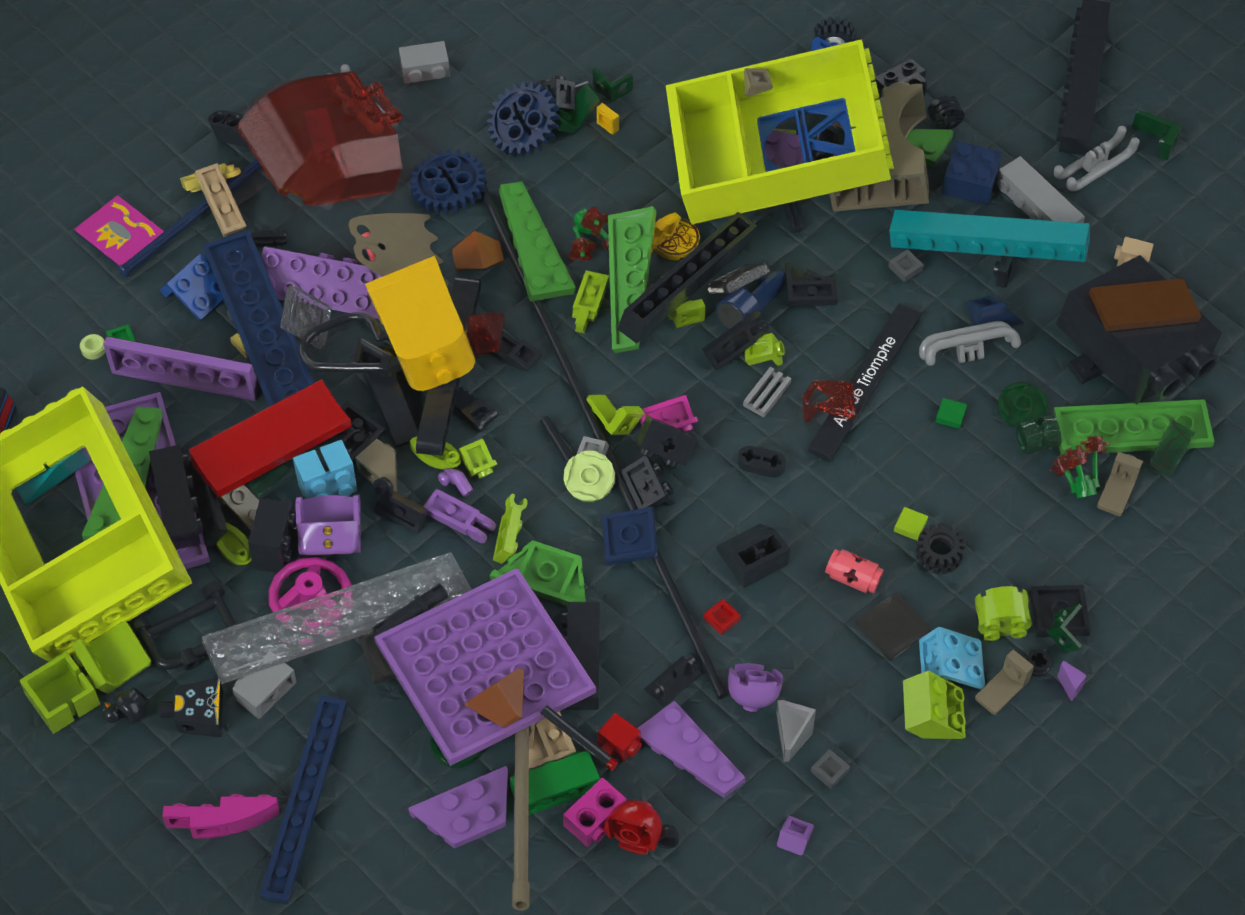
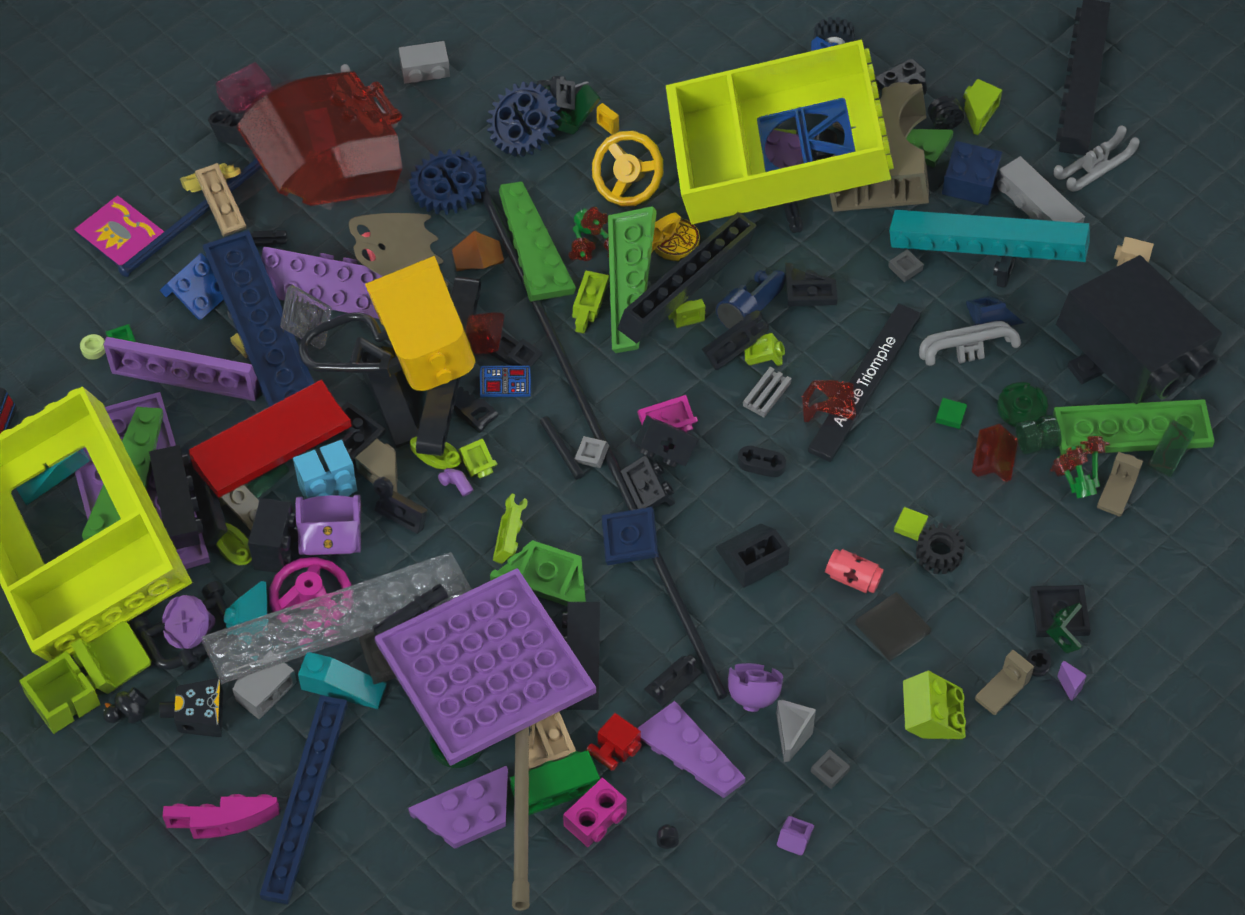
medium lavender hinge [423,489,497,543] -> none
dark orange slope [463,668,524,728] -> none
black bar [540,705,612,765] -> none
yellowish green tile [563,451,615,502] -> none
lime bracket [586,395,645,435] -> none
dark green bracket [593,68,633,103] -> none
red cylinder [604,800,662,855] -> none
red tile [703,599,741,636] -> none
clear smoke tile [707,263,770,294] -> none
dark tan slope [744,68,773,97] -> none
medium azure bracket [919,627,985,689] -> none
lime brick [974,586,1032,641] -> none
reddish brown tile [1089,278,1201,331] -> none
dark green bracket [1132,110,1182,161] -> none
none -> medium lavender tile [162,595,215,649]
none -> clear pink brick [216,62,273,113]
none -> teal slope [224,581,268,640]
none -> teal slope [298,651,387,709]
none -> slope [480,366,531,397]
none -> yellow piece [592,130,663,206]
none -> lime slope [963,79,1002,135]
none -> clear red panel [972,424,1018,482]

